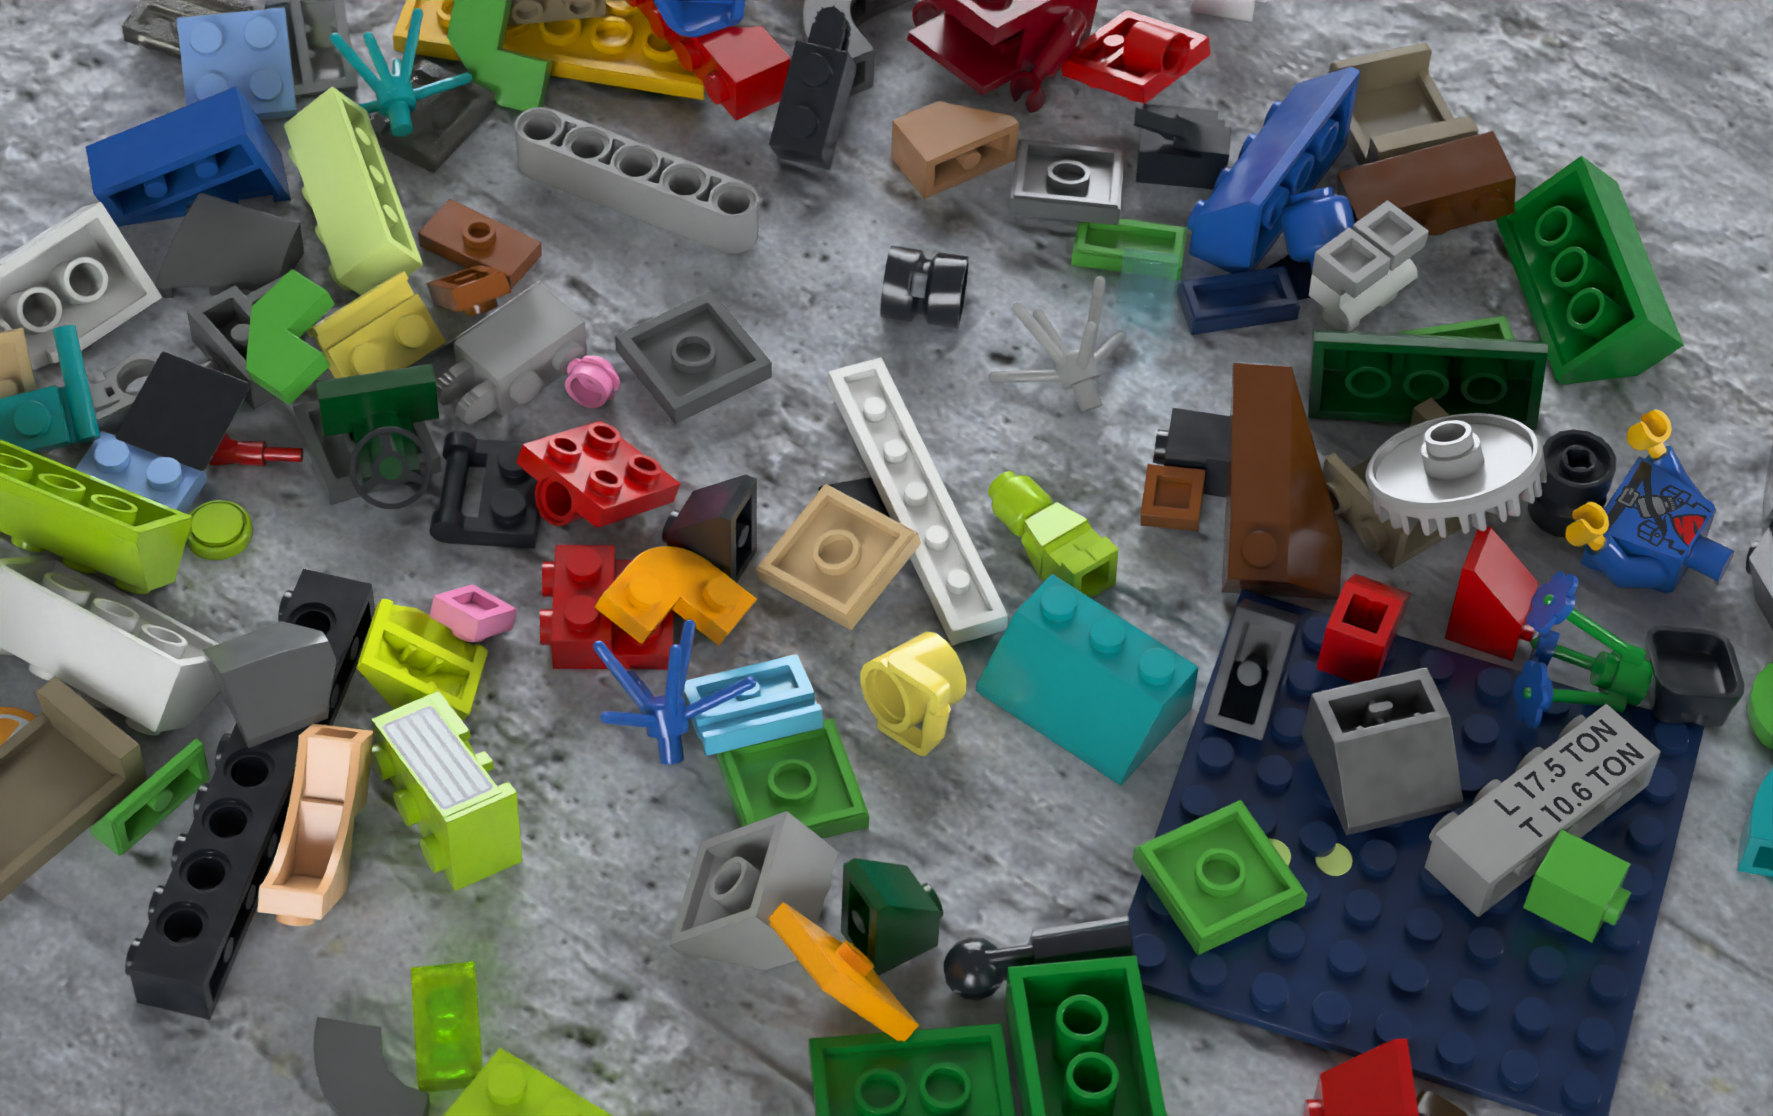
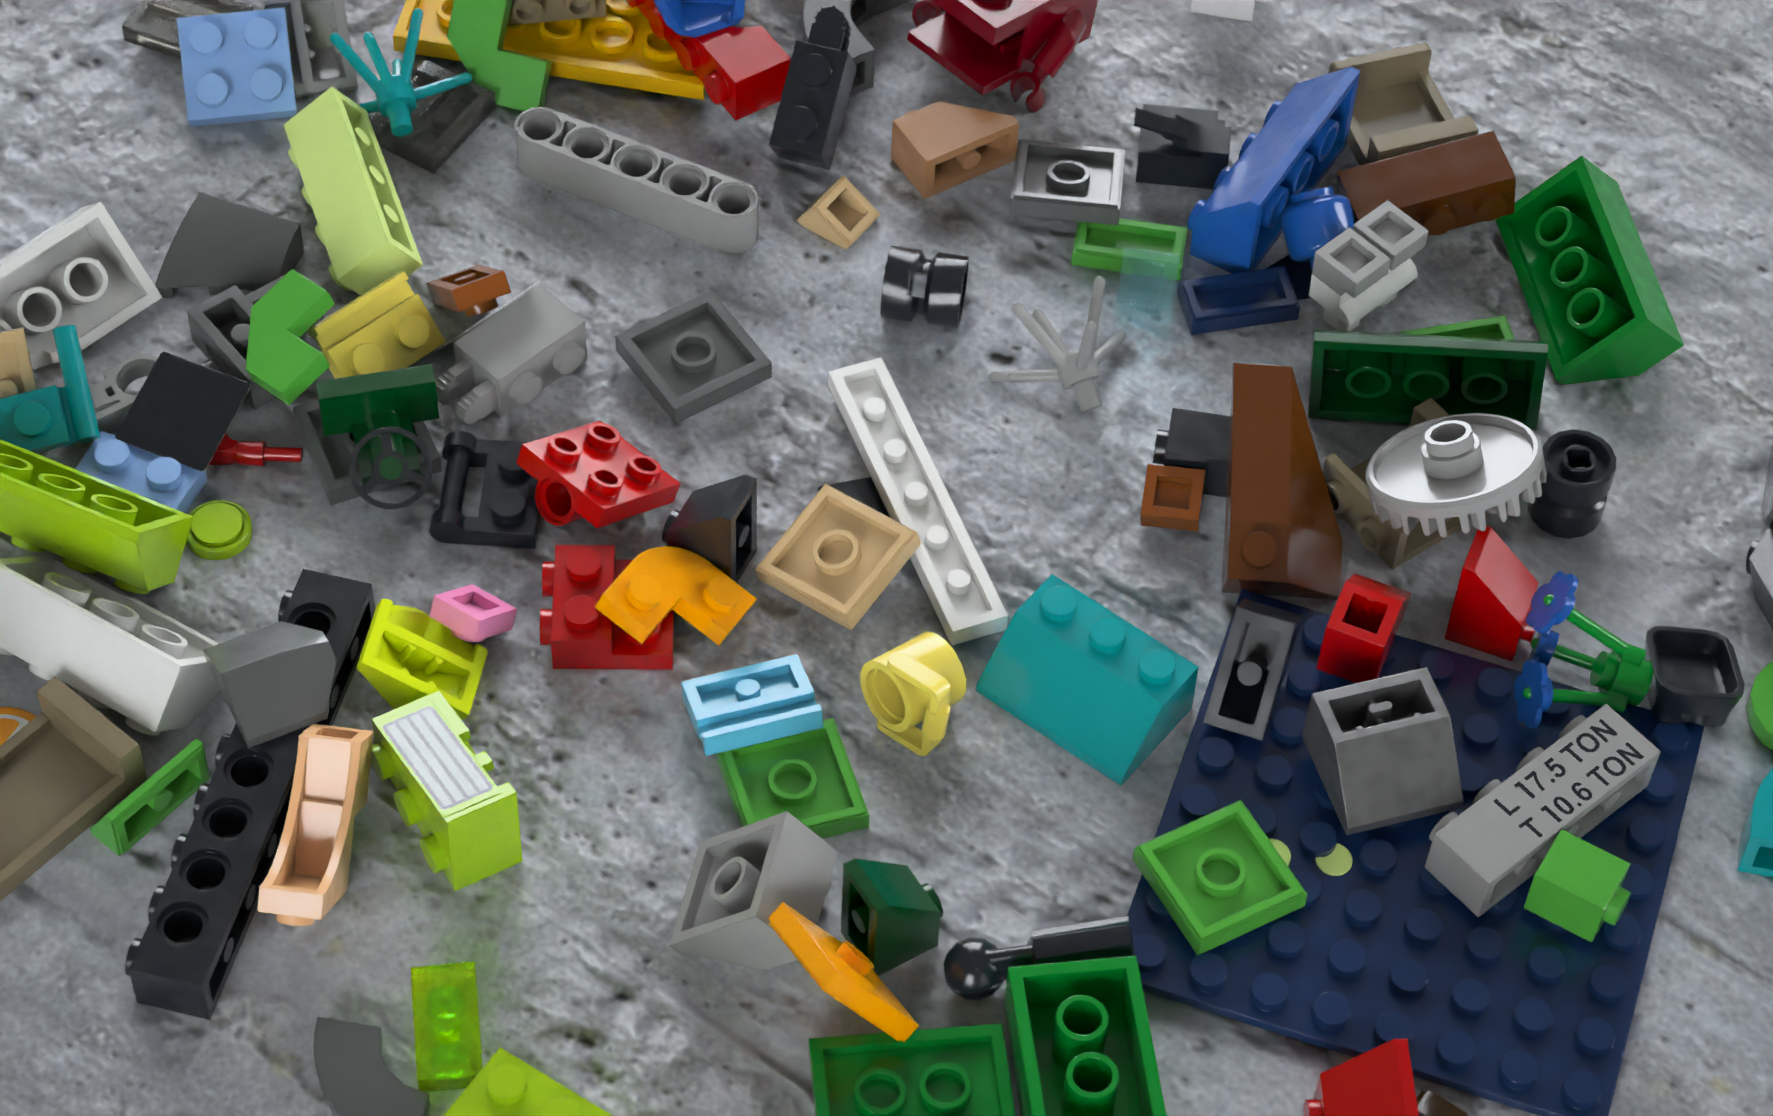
blue wedge [86,86,291,227] -> none
dark orange plate [418,199,542,289] -> none
bright pink plate [565,356,620,408] -> none
blue plant [593,619,756,765] -> none
lime piece [988,471,1119,598] -> none
red plate [1061,10,1211,104] -> none
blue torso [1565,409,1735,594] -> none
none -> tan slope [796,175,881,250]

